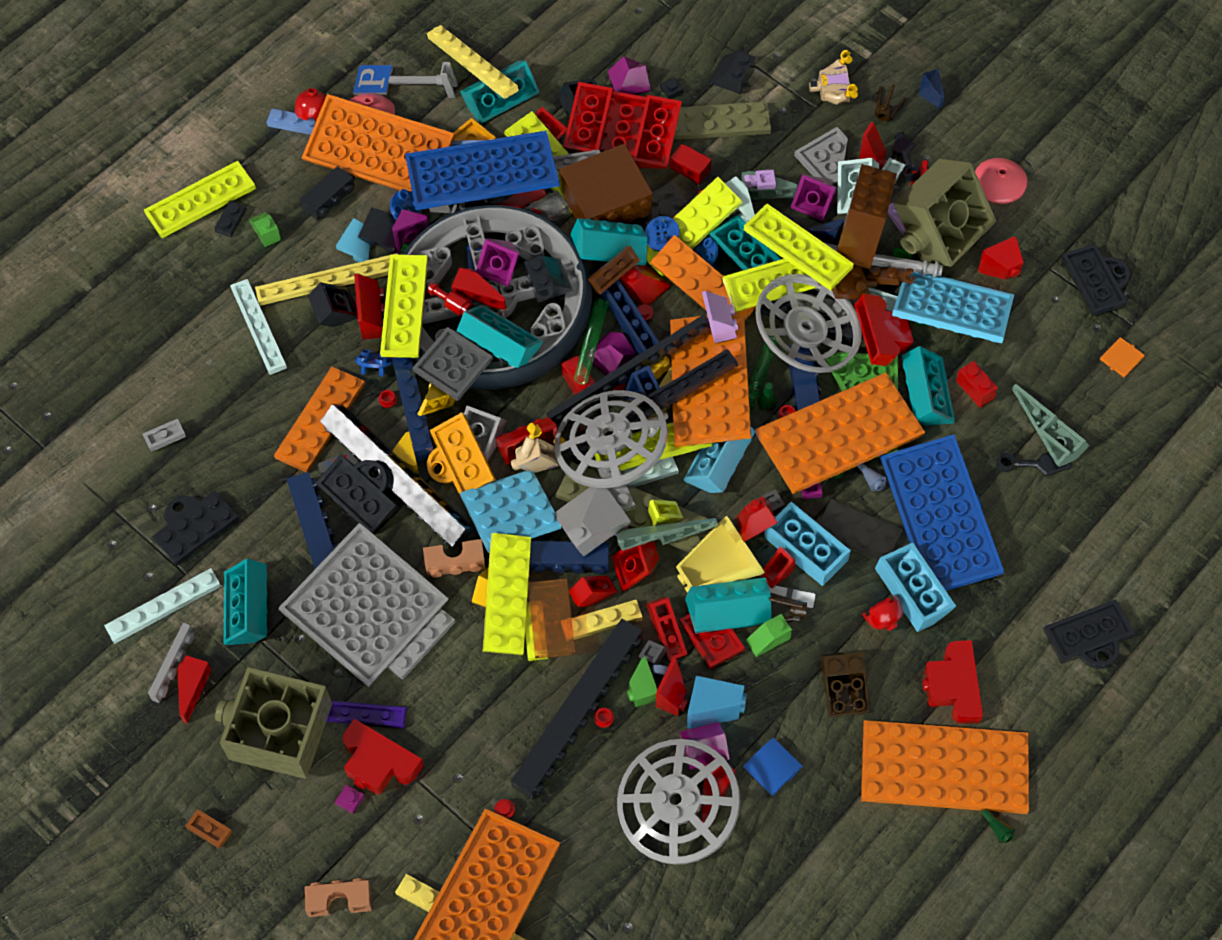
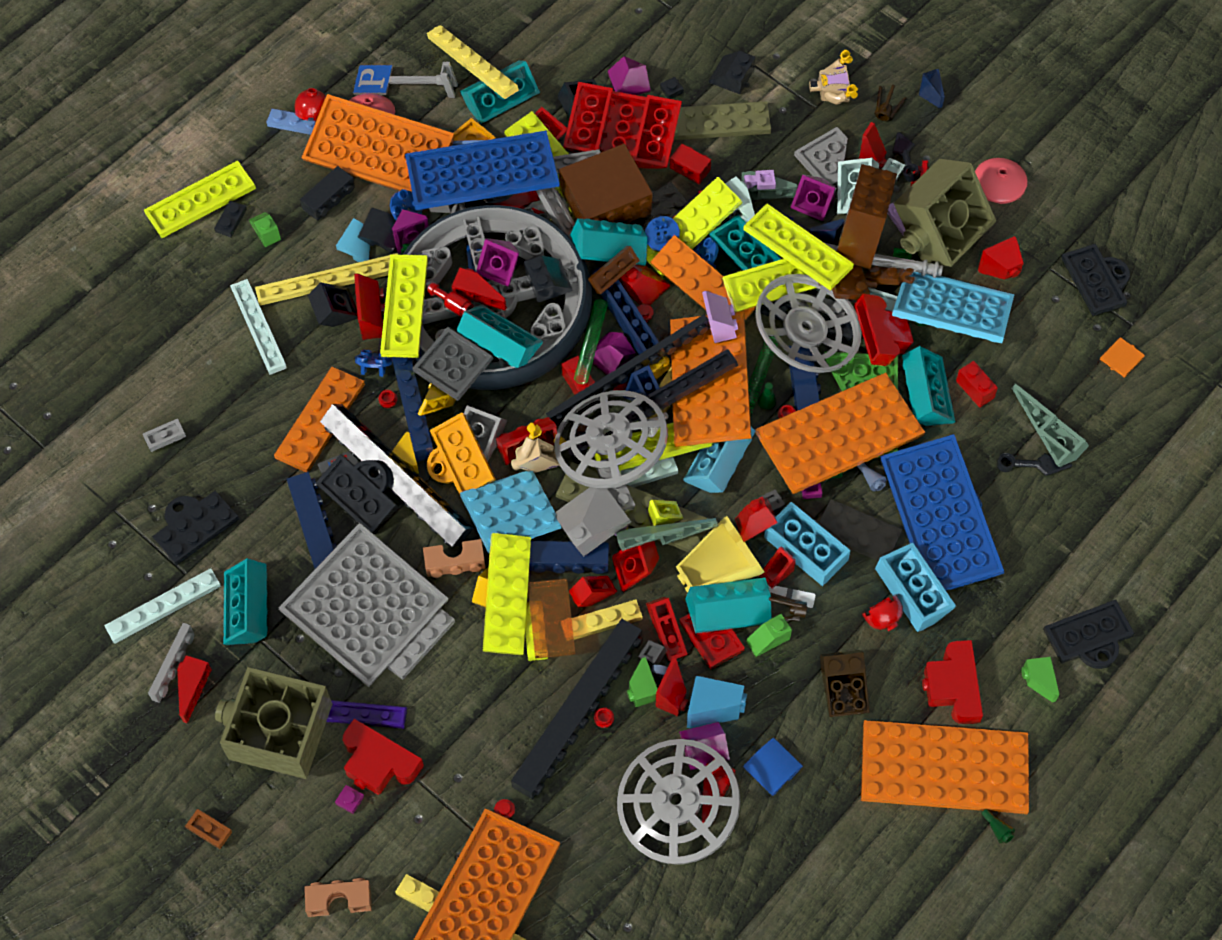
none -> light grey plate [535,187,575,240]
none -> bright green slope [1021,657,1059,702]

